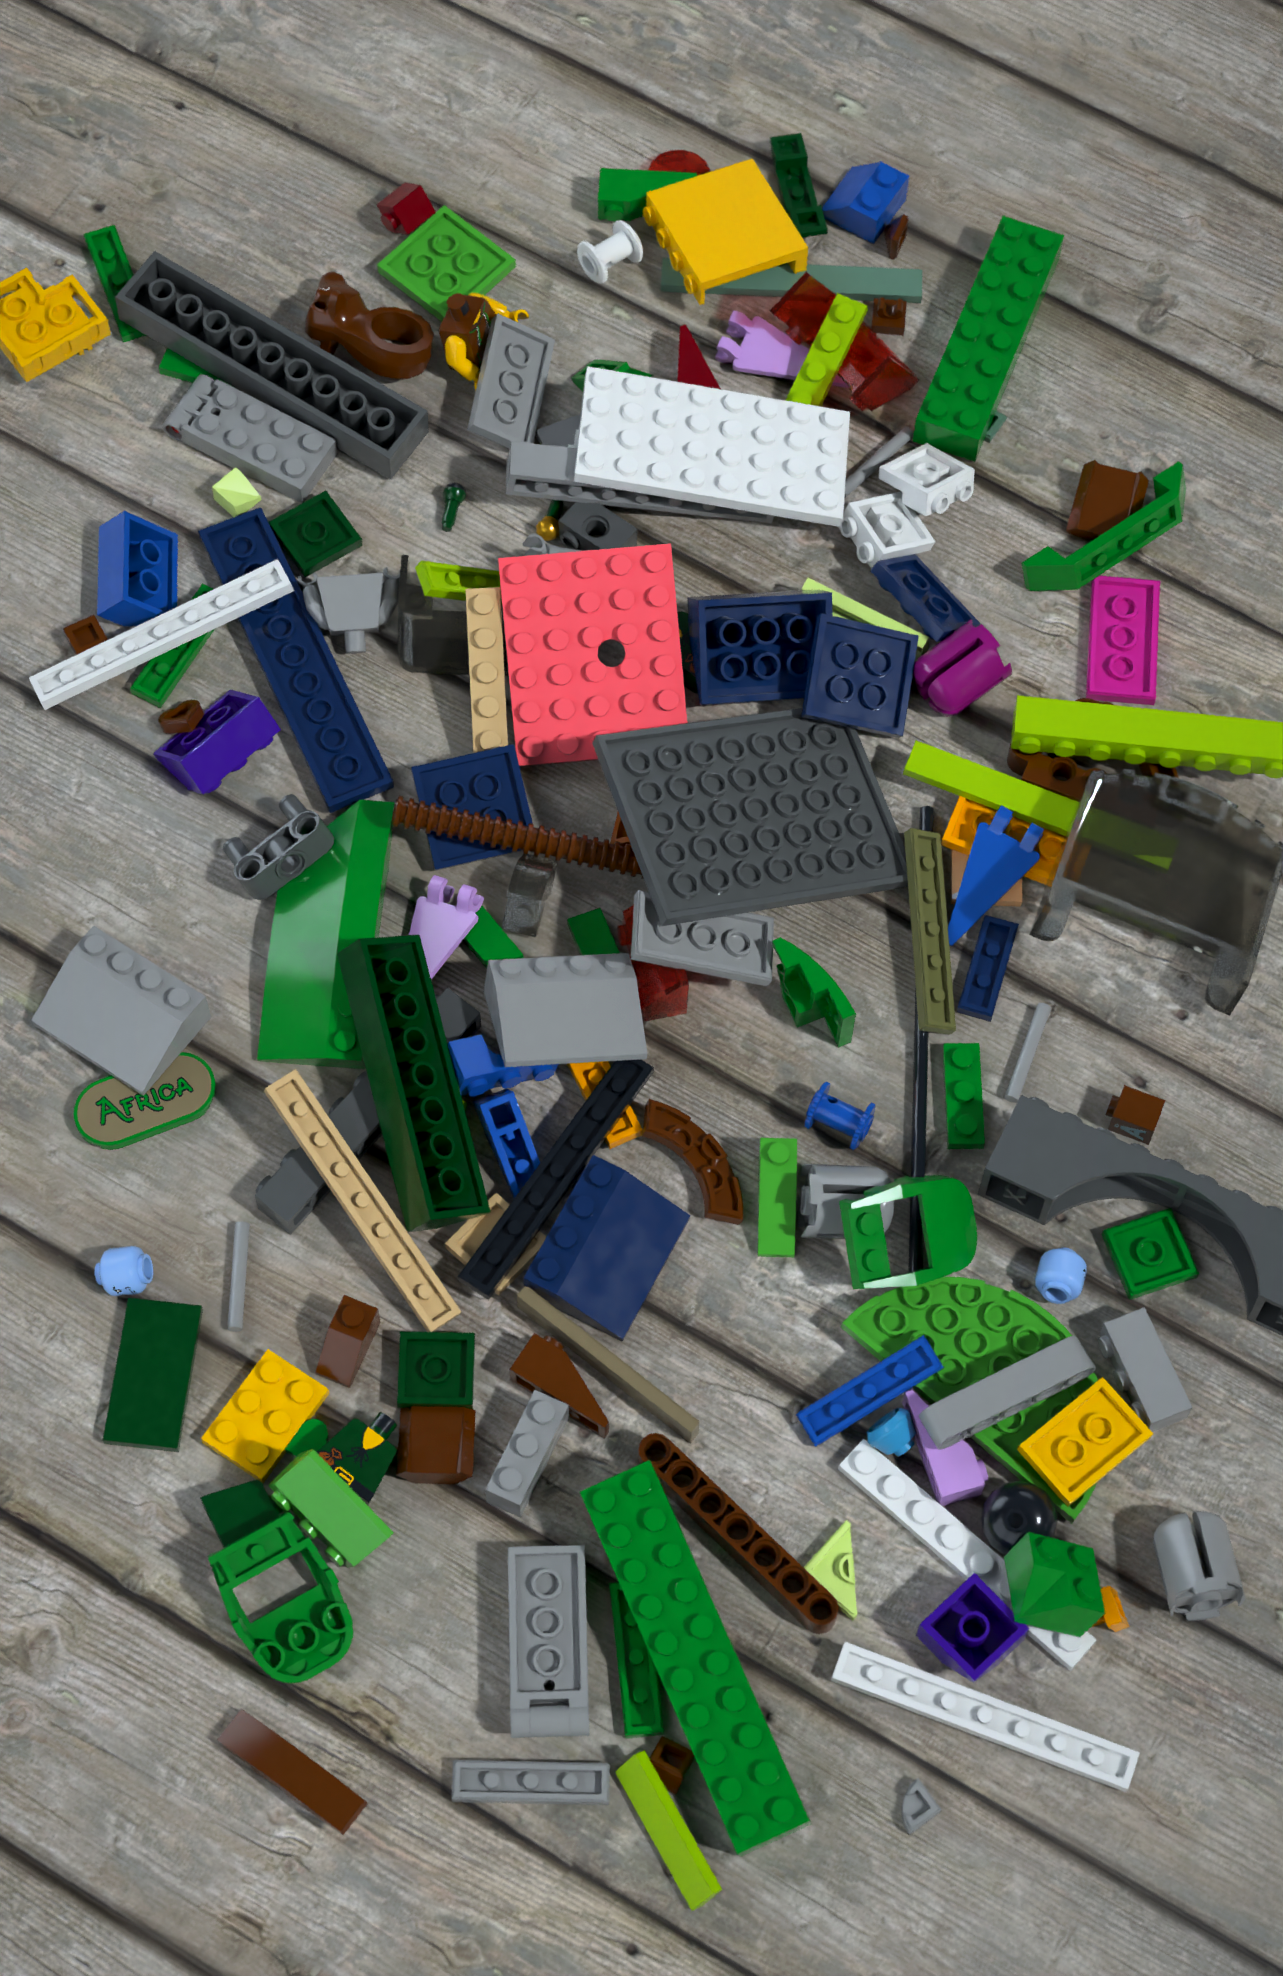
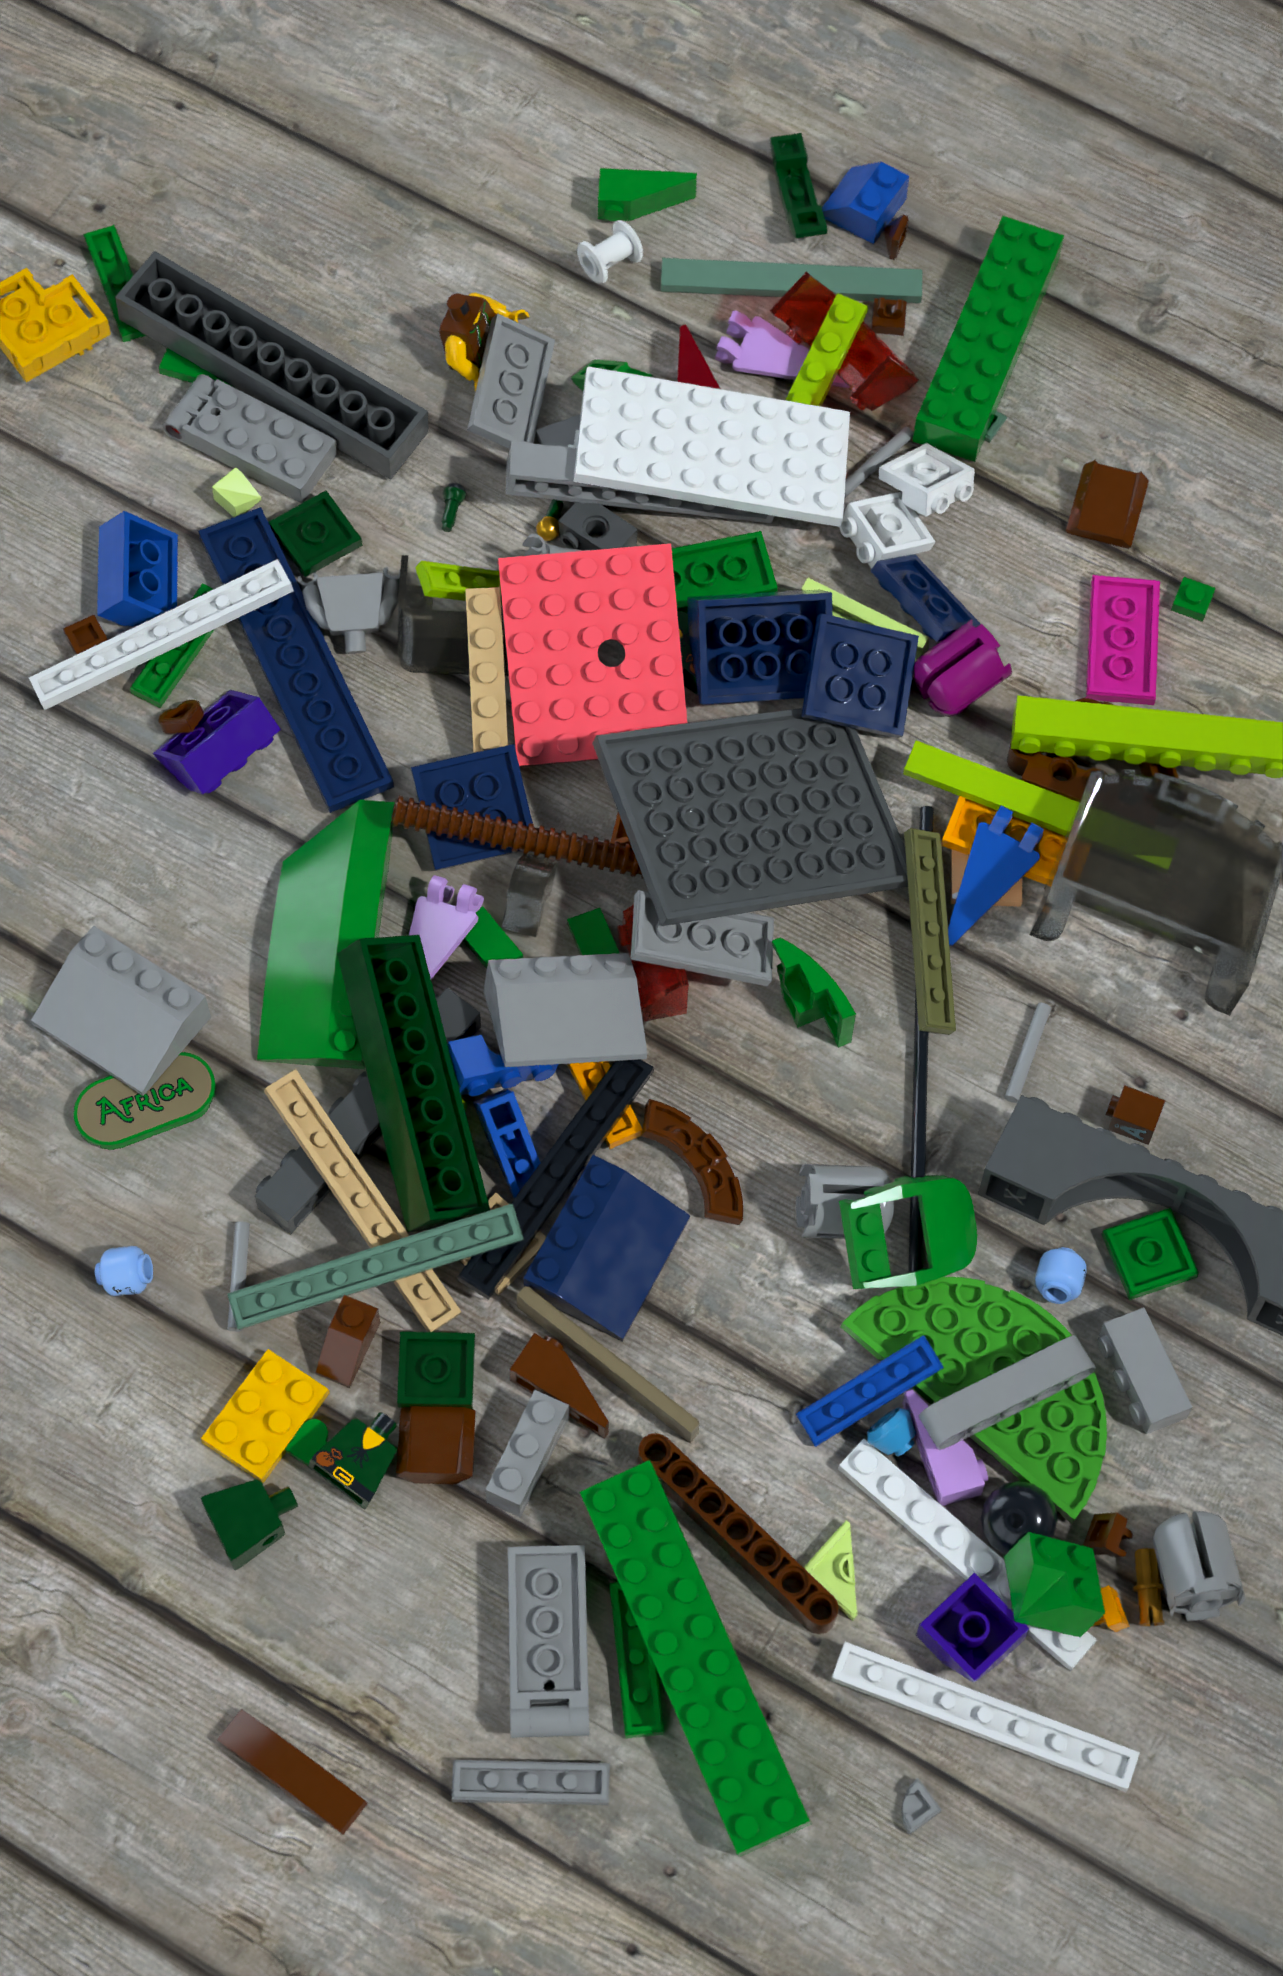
dark green tile [103,1297,203,1452] -> none
green slope [208,1512,354,1683] -> none
dark grey piece [223,794,334,900] -> none
bright green slope [268,1449,394,1568] -> none
reddish brown animal [305,272,434,379] -> none
dark red brick [376,183,436,235] -> none
bright green plate [377,205,516,322] -> none
lime tile [615,1750,722,1911] -> none
yellow panel [643,158,808,305] -> none
clear red tile [648,150,710,176] -> none
reddish brown slope [649,1736,695,1795] -> none
bright green slope [758,1138,797,1258] -> none
blue hose [804,1082,876,1150] -> none
green plate [942,1043,985,1149] -> none
dark blue tile [957,915,1019,1022] -> none
yellow plate [1017,1377,1153,1507] -> none
green slope [1021,461,1186,591] -> none
none -> sand green tile [227,1204,524,1330]
none -> green plate [672,531,778,613]
none -> reddish brown tile [1083,1512,1133,1557]
none -> pearl gold axle [1133,1548,1165,1627]
none -> green plate [1171,577,1216,622]

